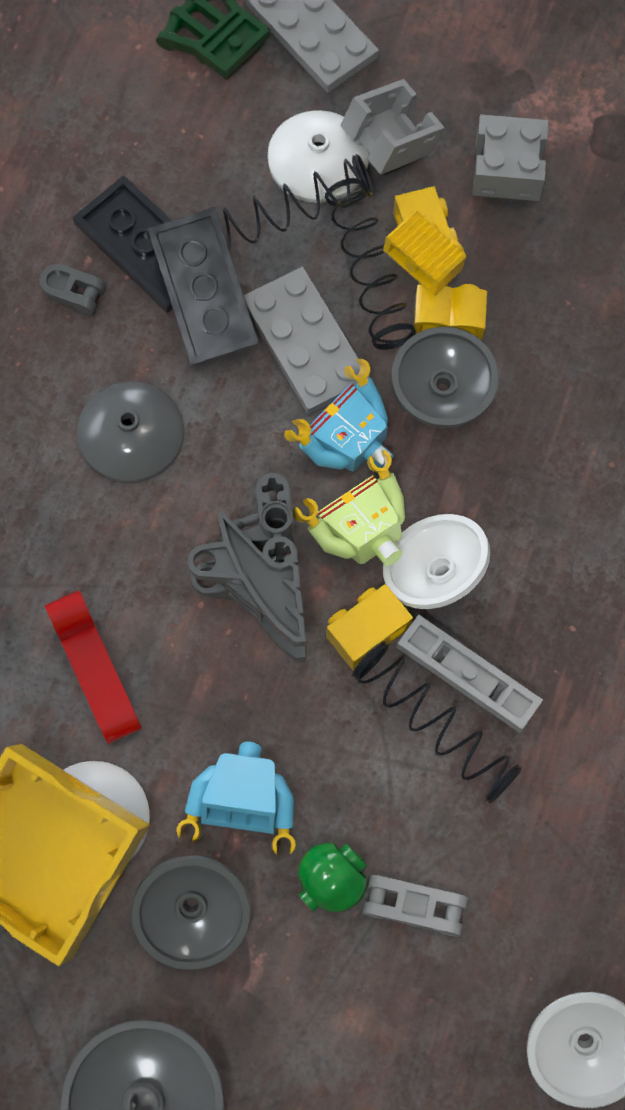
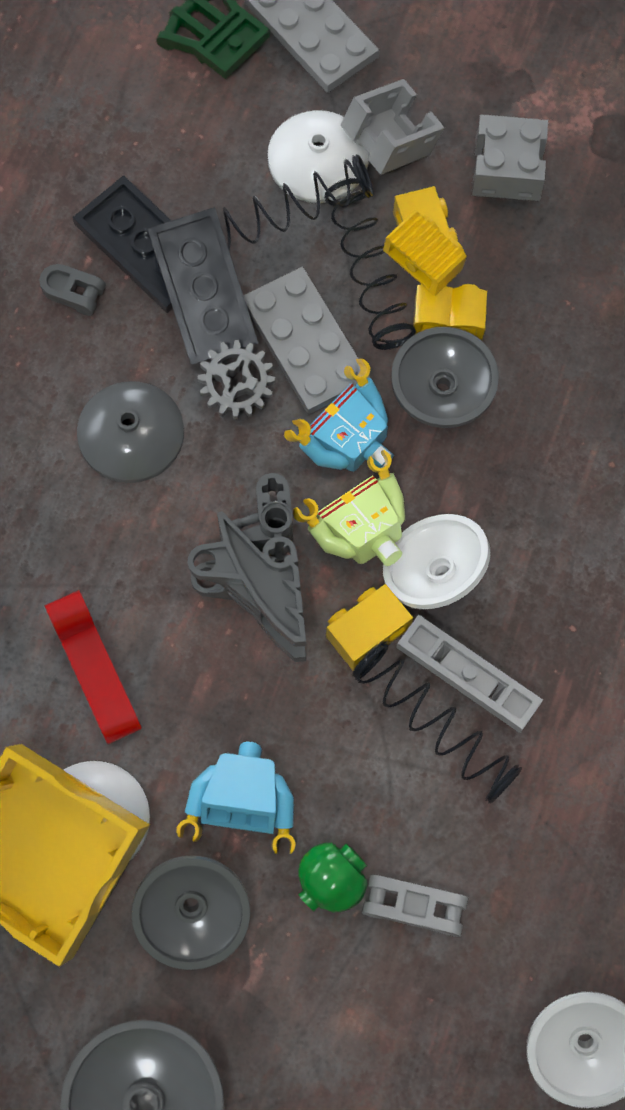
none -> light grey gear [198,340,275,419]

